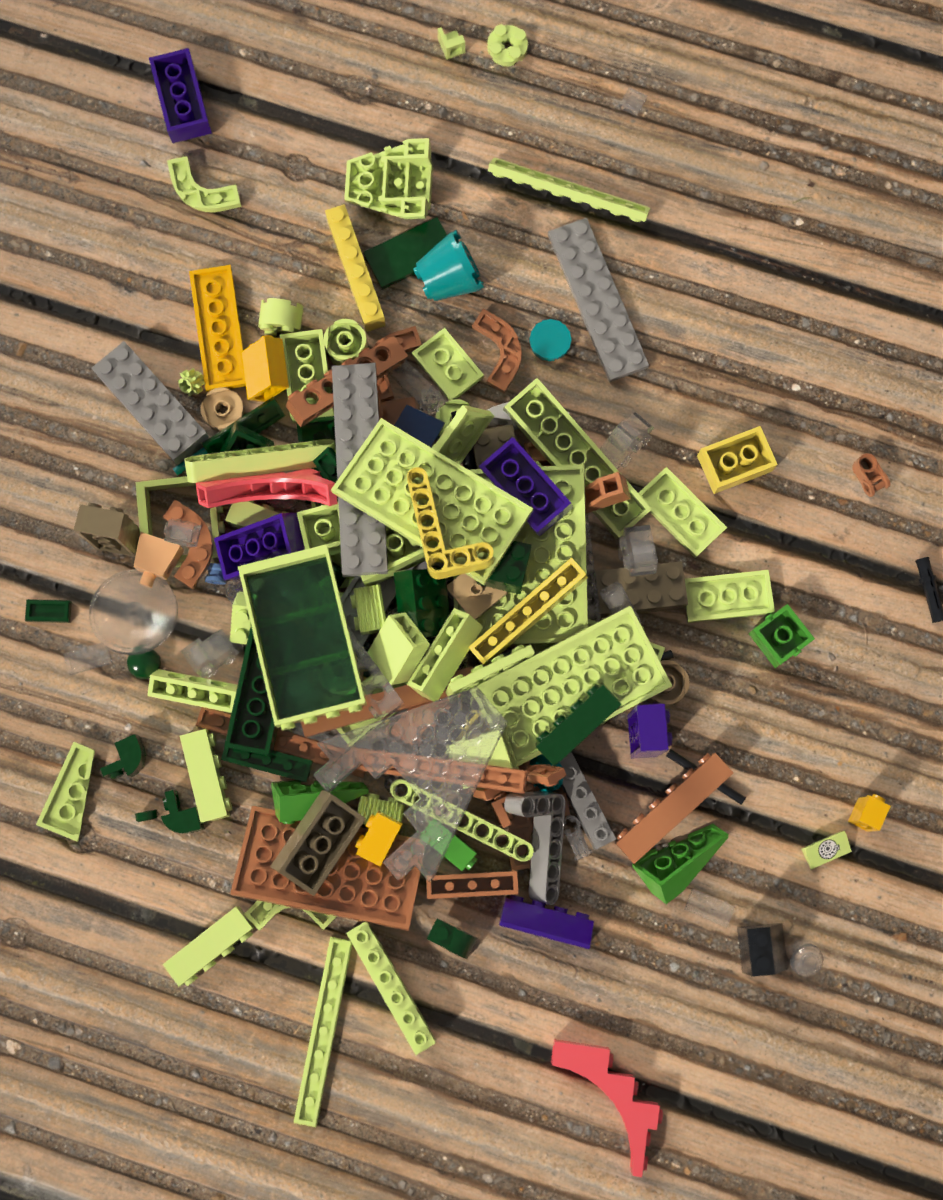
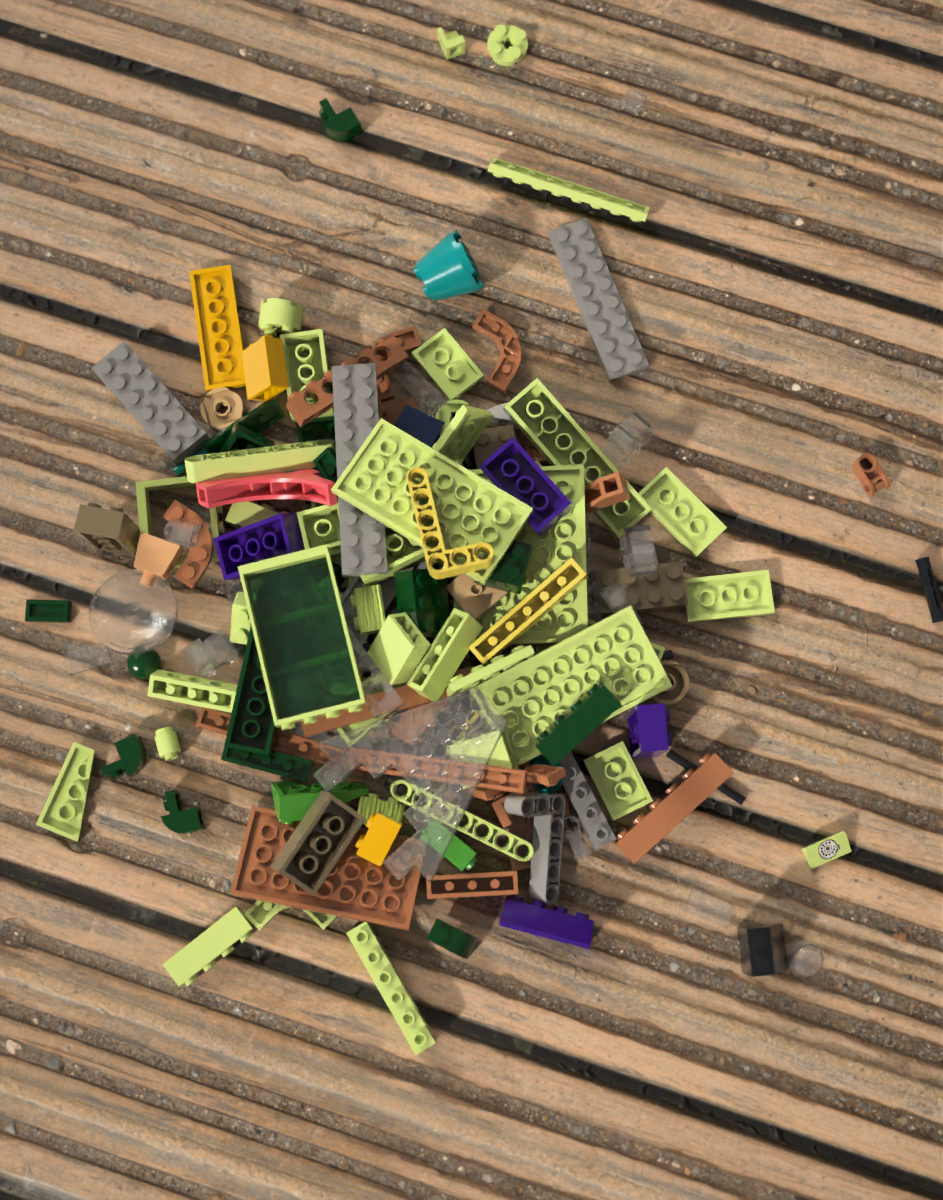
dark green tile [135,809,158,822] -> none
dark purple brick [149,48,212,143] -> none
yellowish green plate [167,156,241,212] -> none
yellowish green gear [178,368,205,396] -> none
yellowish green brick [180,729,232,823] -> none
medium blue wheel [205,563,227,585] -> none
yellowish green tile [294,937,352,1127] -> none
yellowish green brick [324,319,368,366] -> none
light yellow brick [325,204,386,332] -> none
yellowish green wedge [344,138,433,219] -> none
dark green tile [363,217,447,290] -> none
teal tile [529,319,572,362] -> none
coral arch [551,1039,663,1177] -> none
bright green wedge [632,824,729,905] -> none
light yellow brick [697,426,778,494] -> none
bright green brick [748,604,815,668] -> none
yellow brick [848,794,891,832] -> none
none -> yellowish green brick [154,726,182,761]
none -> dark green brick [319,98,362,142]
none -> yellowish green plate [583,741,653,821]

